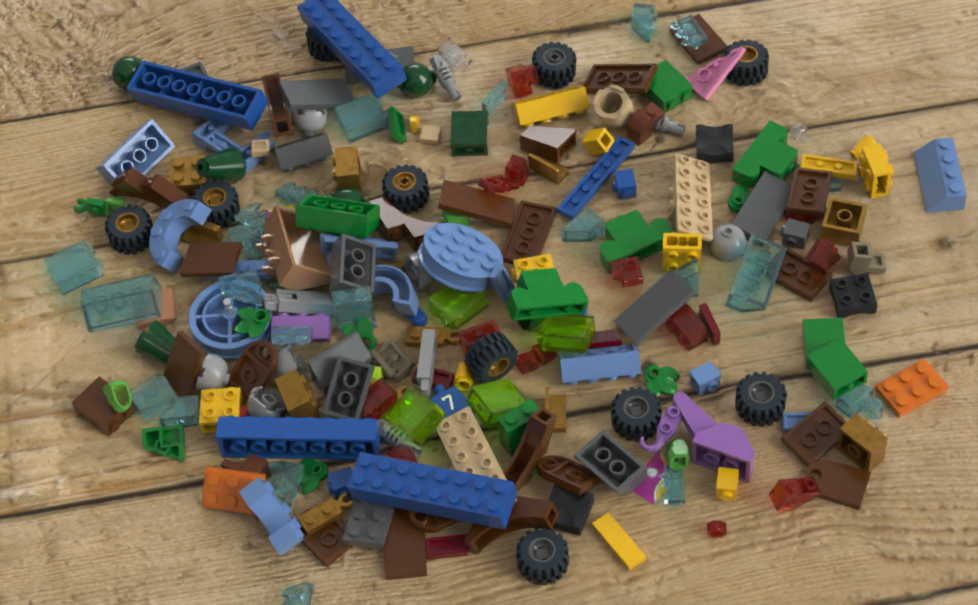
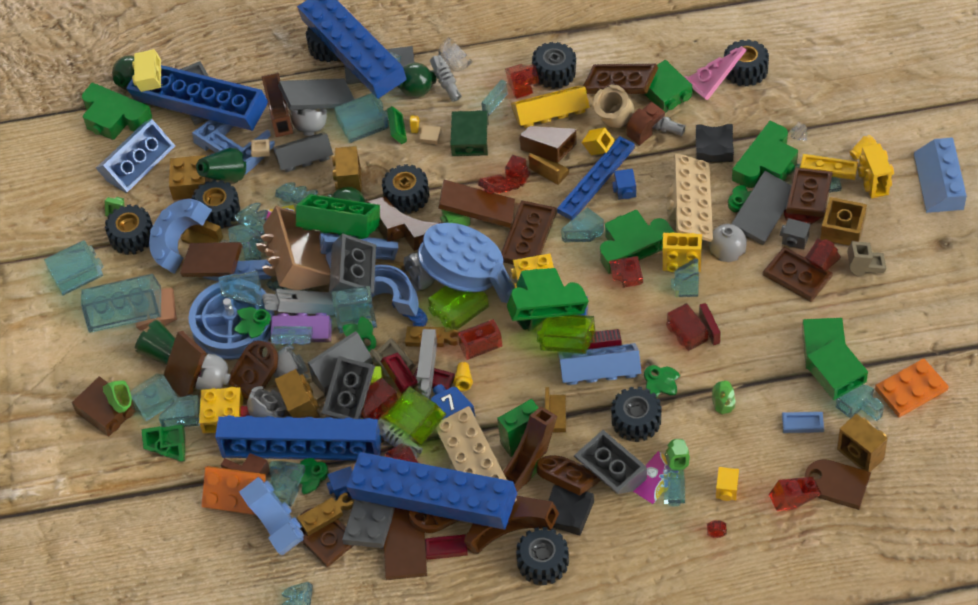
green plate [73,198,106,217] -> none
reddish brown arch [109,167,192,209] -> none
black wheel [464,332,519,384] -> none
clear neon green brick [466,378,527,428] -> none
clear red slope [515,341,558,375] -> none
yellow tile [592,512,646,571] -> none
dark grey tile [614,269,696,345] -> none
clear light blue slope [631,3,658,43] -> none
medium lavender slope [639,392,755,483] -> none
reddish brown tile [669,14,728,65] -> none
clear light blue plate [670,14,708,48] -> none
medium blue brick [689,361,721,396] -> none
clear light blue slope [724,234,787,313] -> none
black wheel [735,371,787,427] -> none
reddish brown tile [781,401,846,467] -> none
black brick [829,273,877,318] -> none
none -> green brick [82,82,153,140]
none -> light yellow brick [132,49,161,92]
none -> dark red tile [380,352,418,393]
none -> bright green rock [712,380,736,414]

